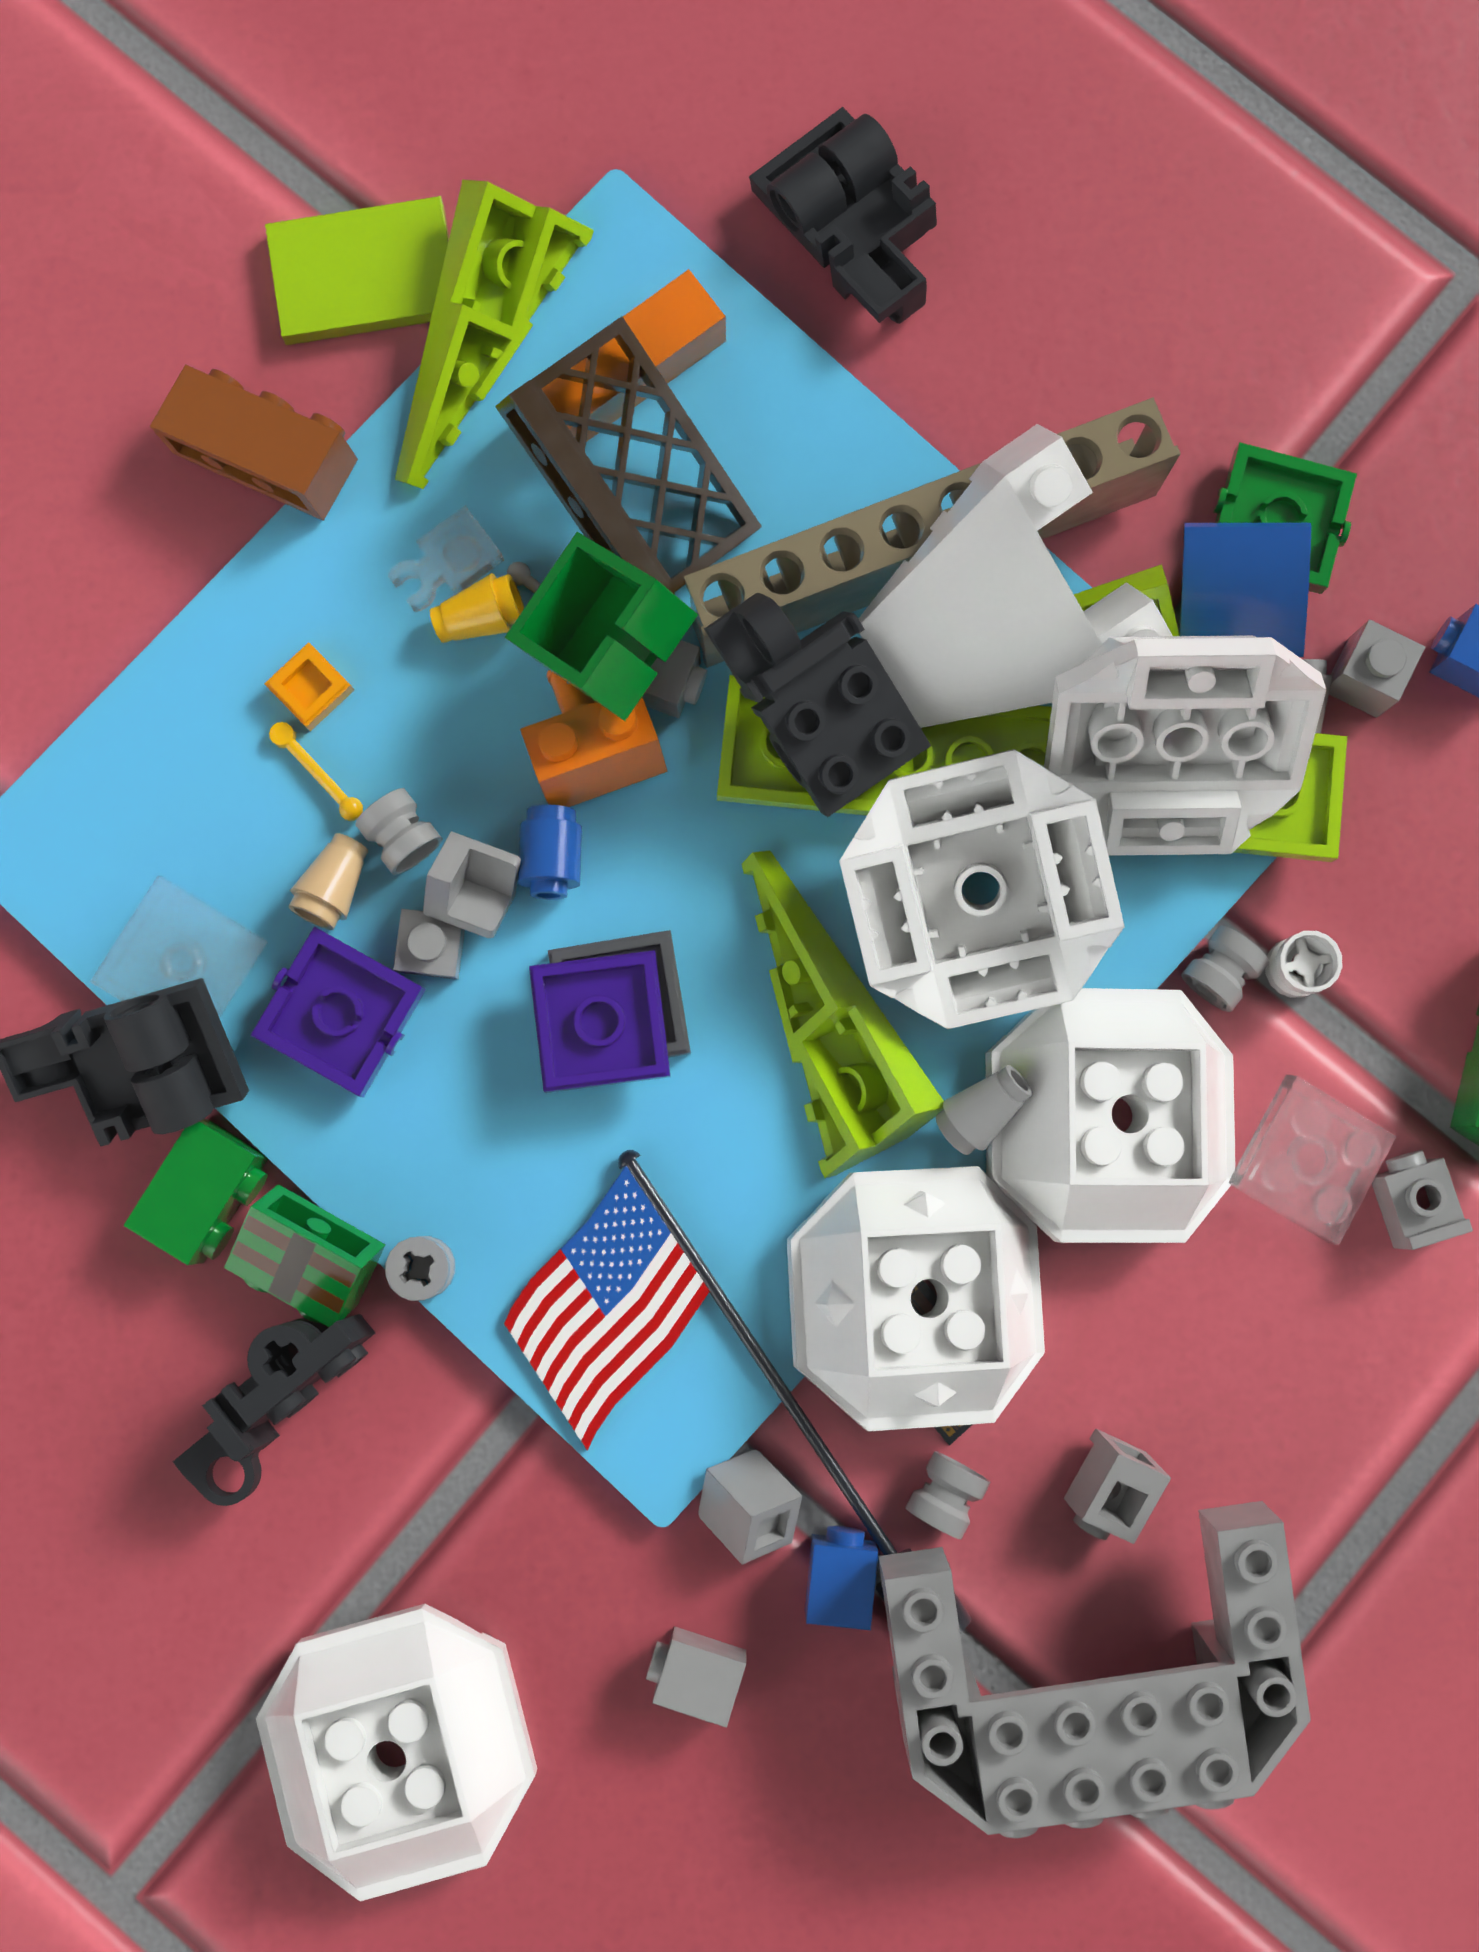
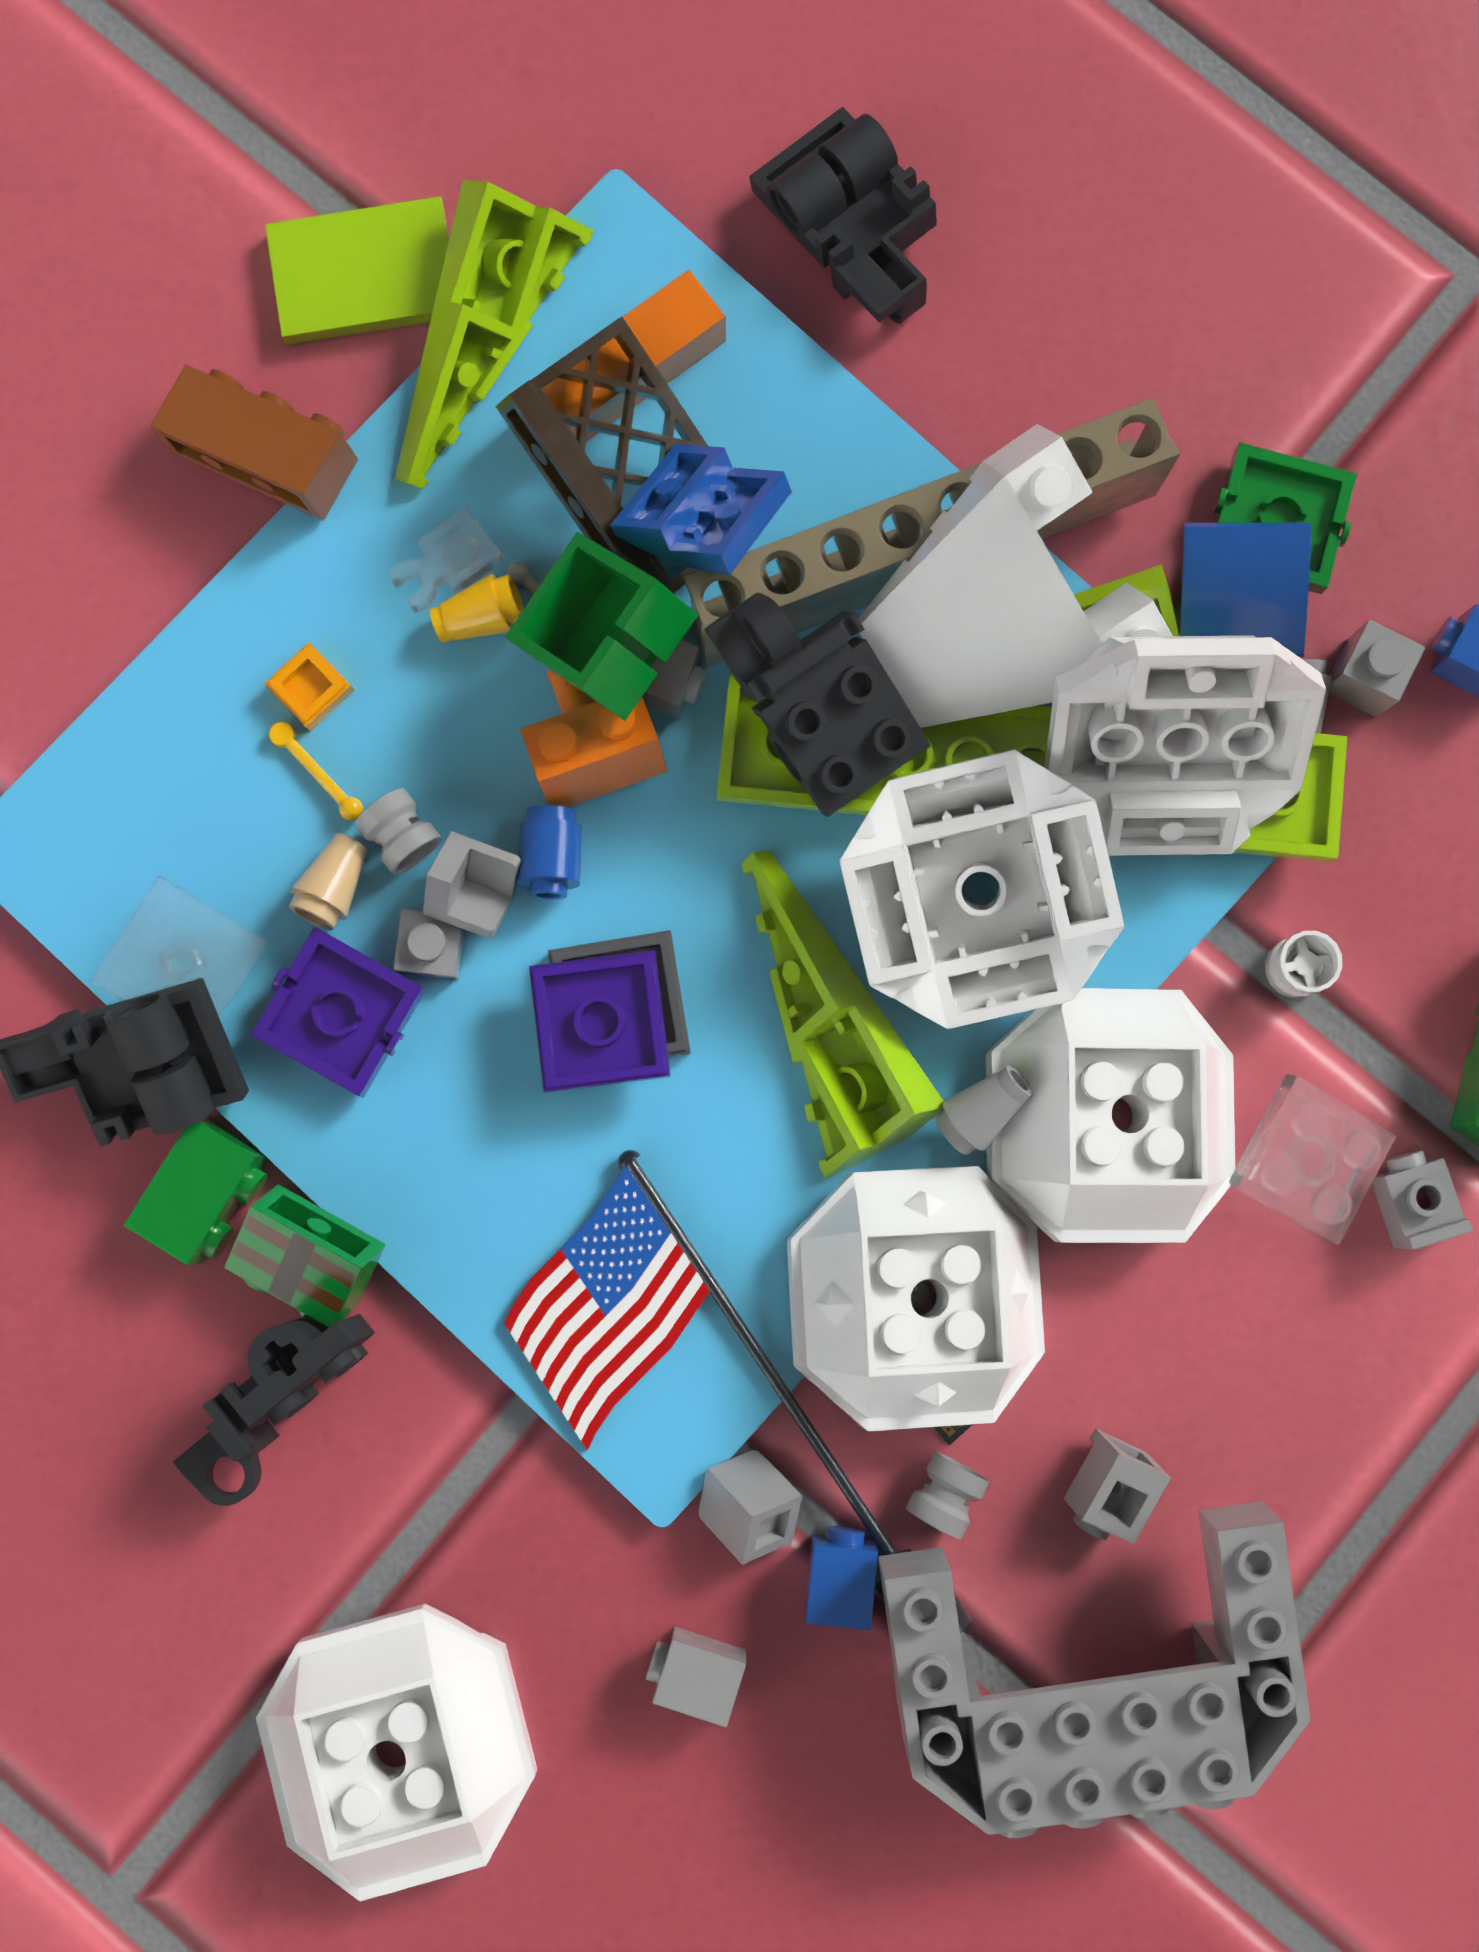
light grey wheel [385,1236,455,1301] -> none
light grey wheel [1181,925,1269,1012] -> none
none -> blue slope [611,444,792,575]

